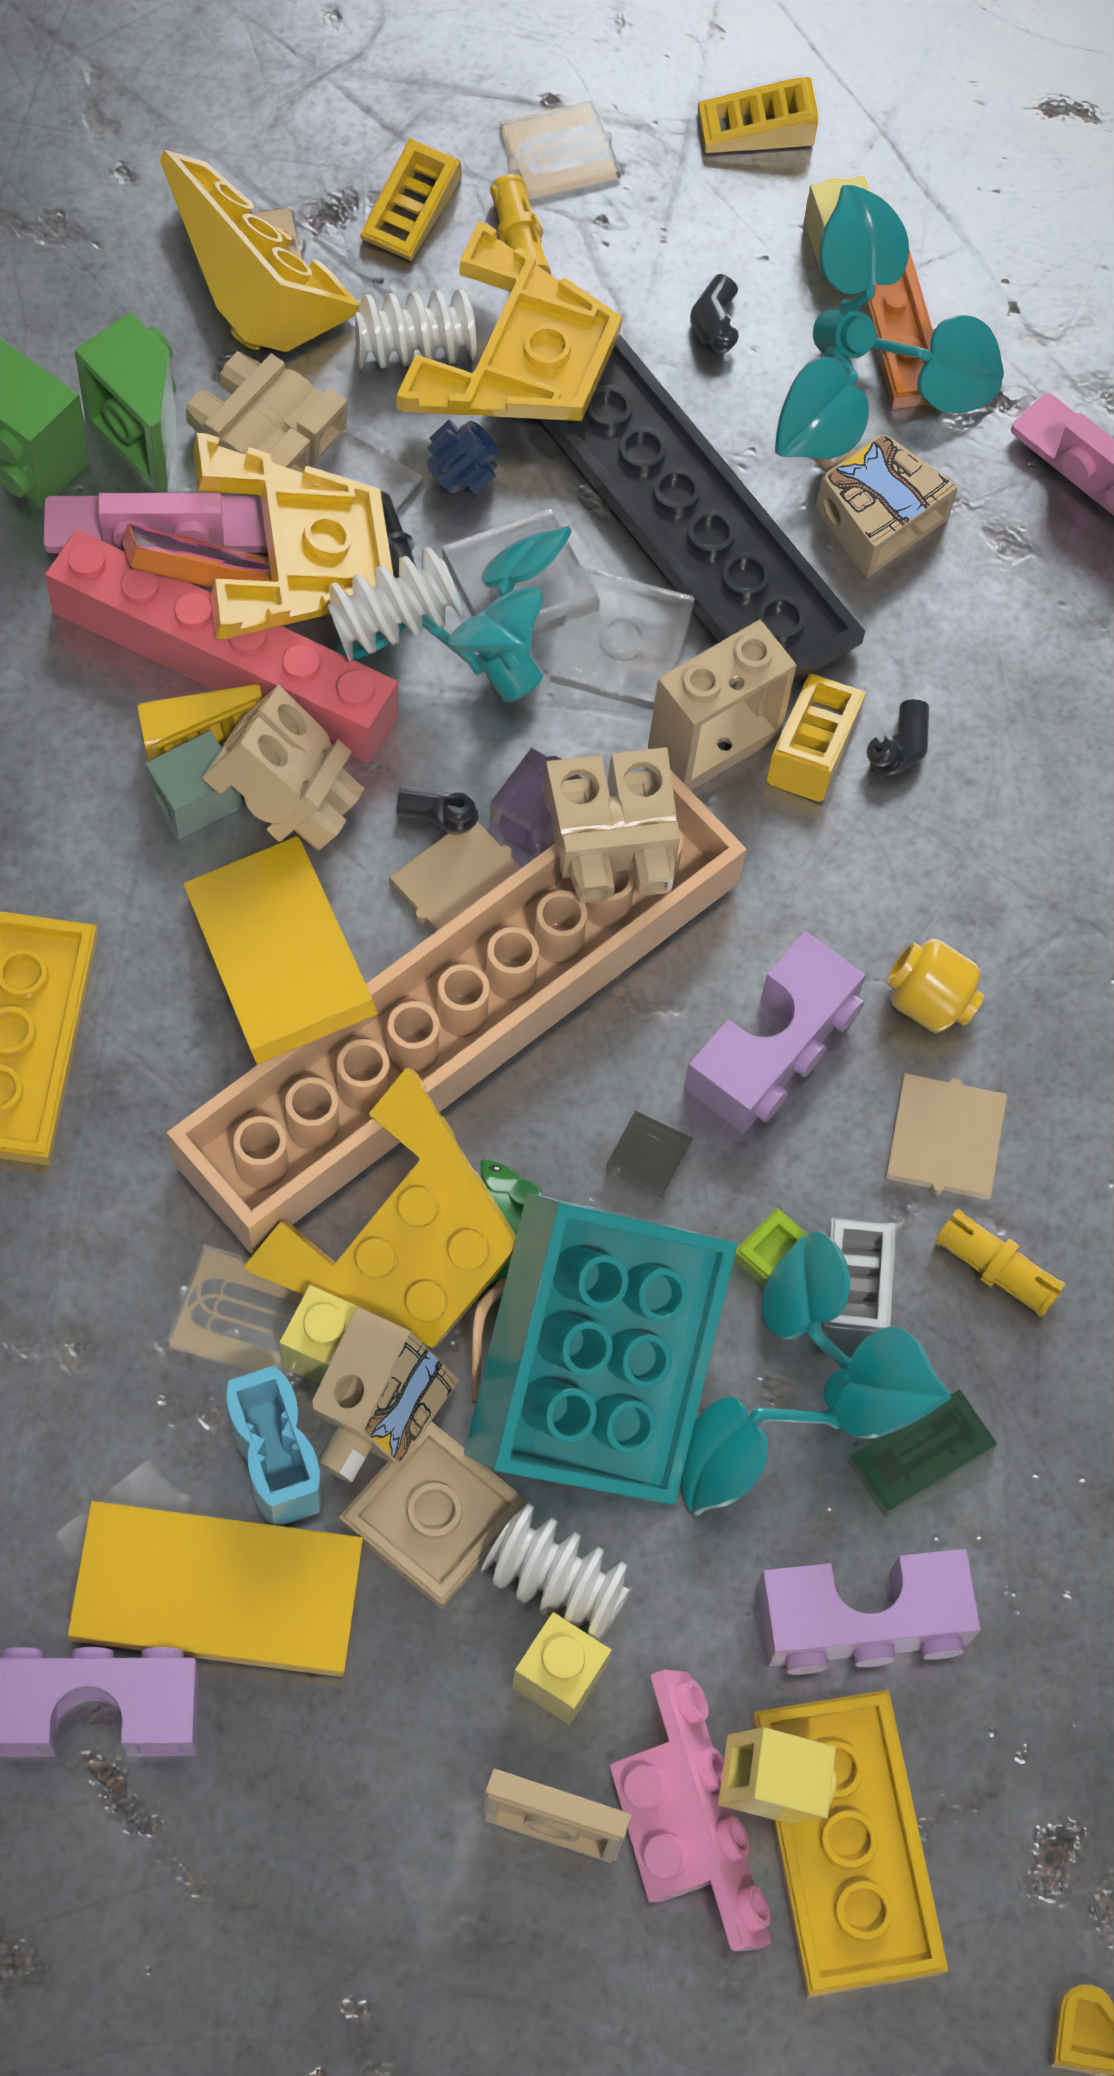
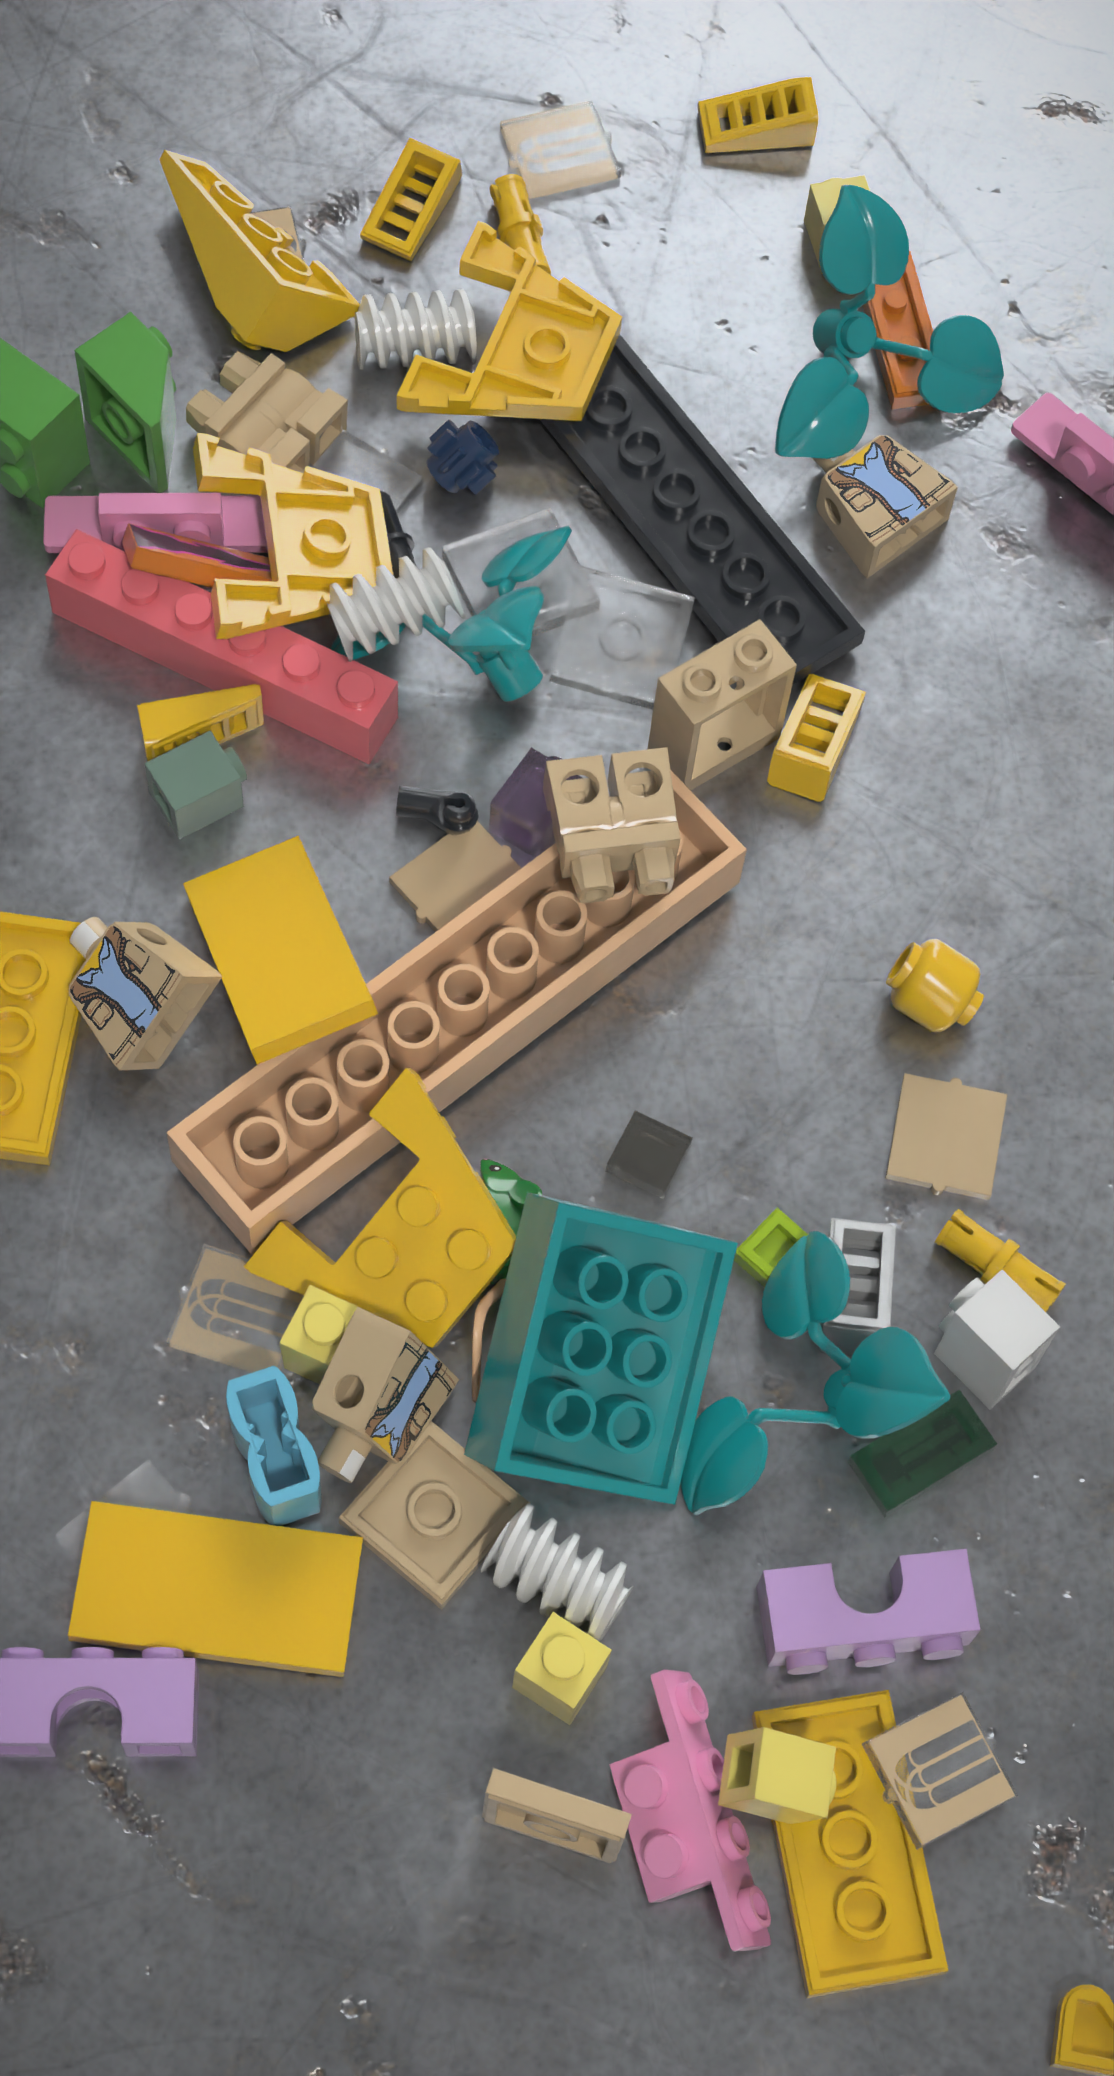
tan hips [202,684,365,851] -> none
lavender arch [683,930,866,1134] -> none
black arm [690,274,739,354] -> none
black arm [866,699,930,776] -> none
none -> tan torso [69,917,223,1071]
none -> piece [862,1692,1018,1850]
none -> white brick [934,1270,1060,1410]

